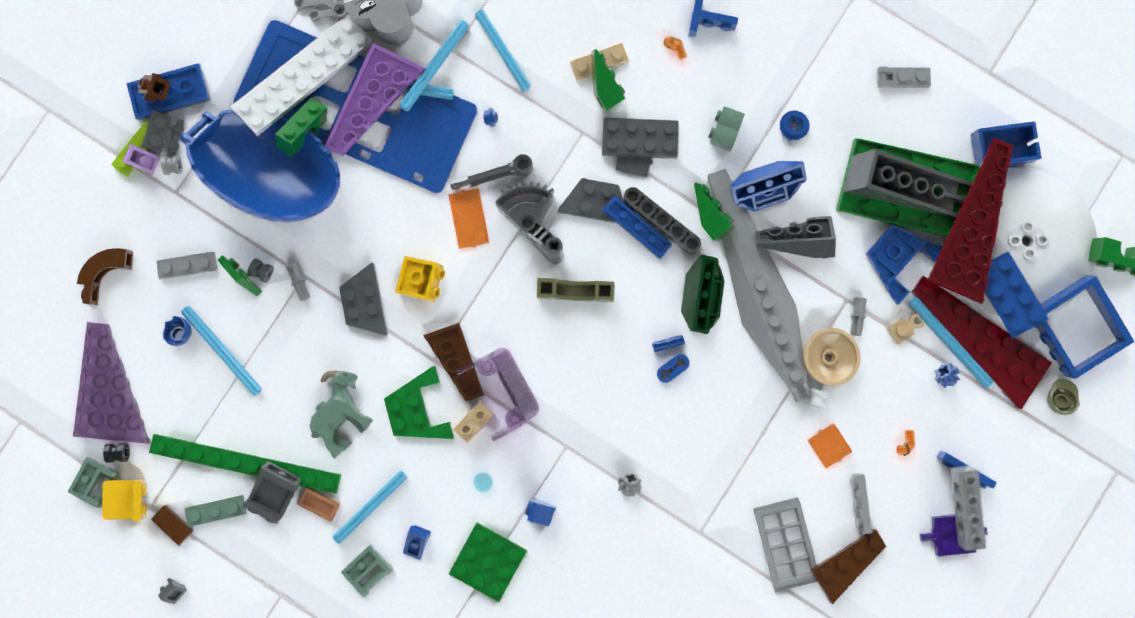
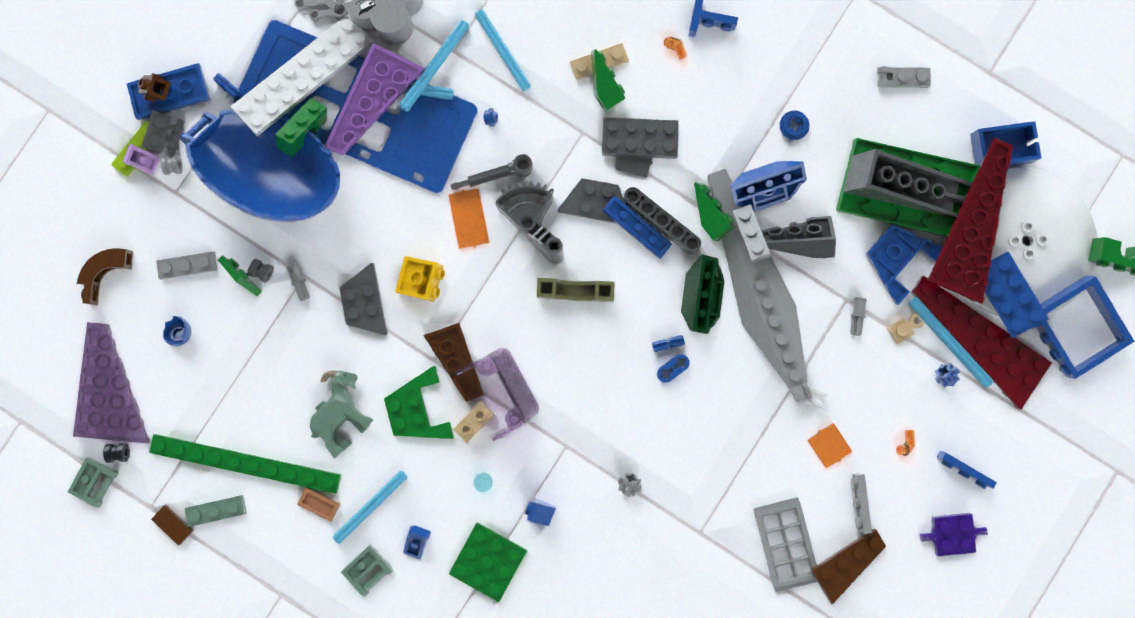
yellow bracket [102,479,147,521] -> none
dark grey tile [158,578,187,604] -> none
medium azure axle [181,306,262,396] -> none
dark grey panel [243,461,302,524] -> none
sand green brick [708,106,745,152] -> none
tan dish [803,328,861,386] -> none
light grey brick [950,466,987,551] -> none
olive hat [1047,379,1080,415] -> none
none -> blue piece [213,73,241,99]
none -> plate [733,204,771,263]

